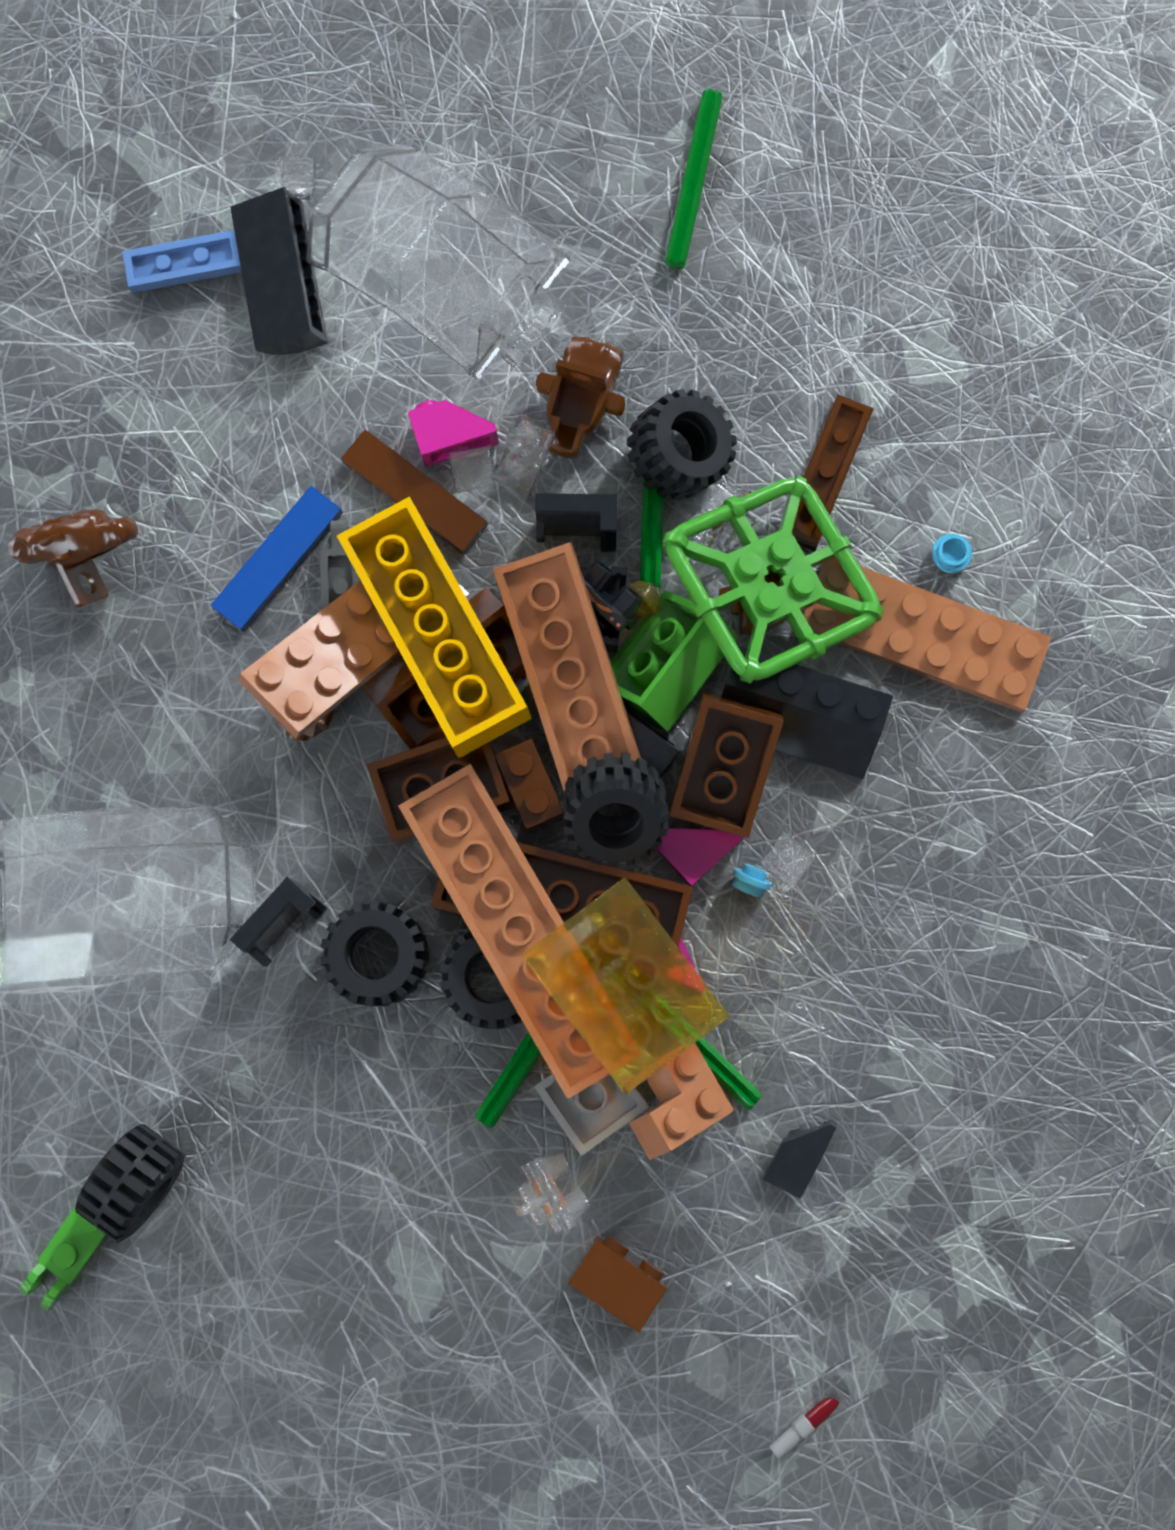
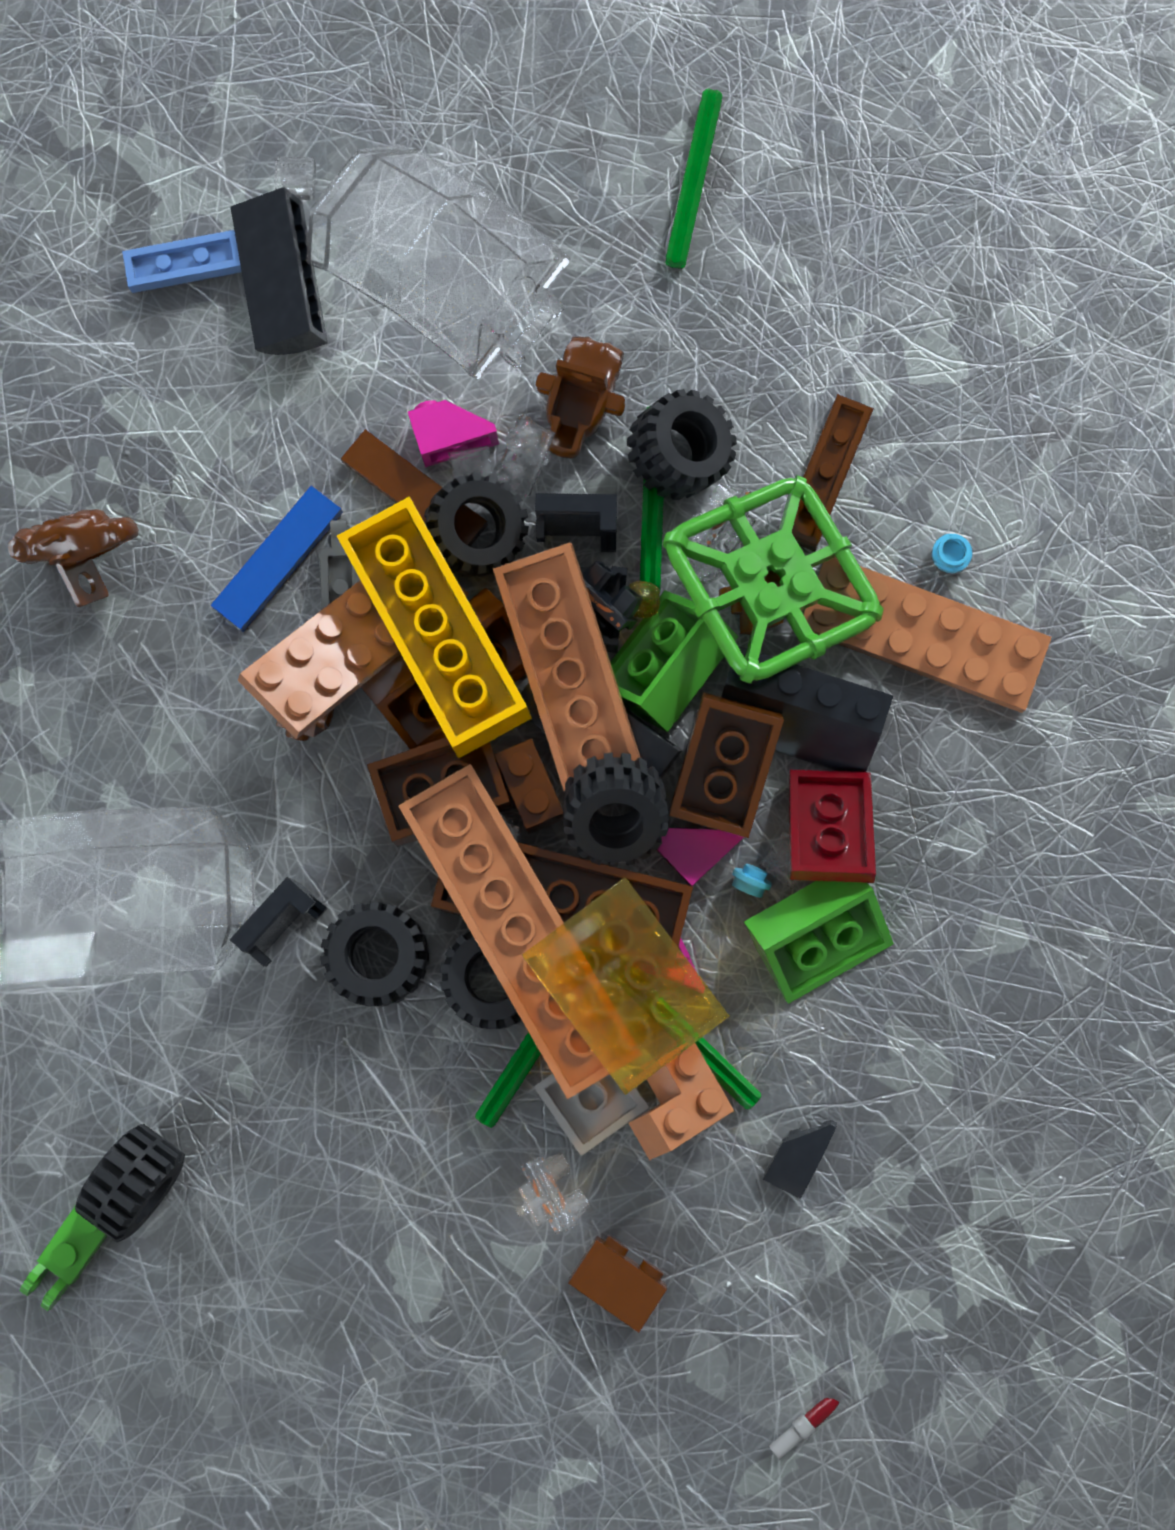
none -> black tyre [424,473,529,578]
none -> bright green slope [744,881,894,1004]
none -> dark red plate [789,770,876,883]

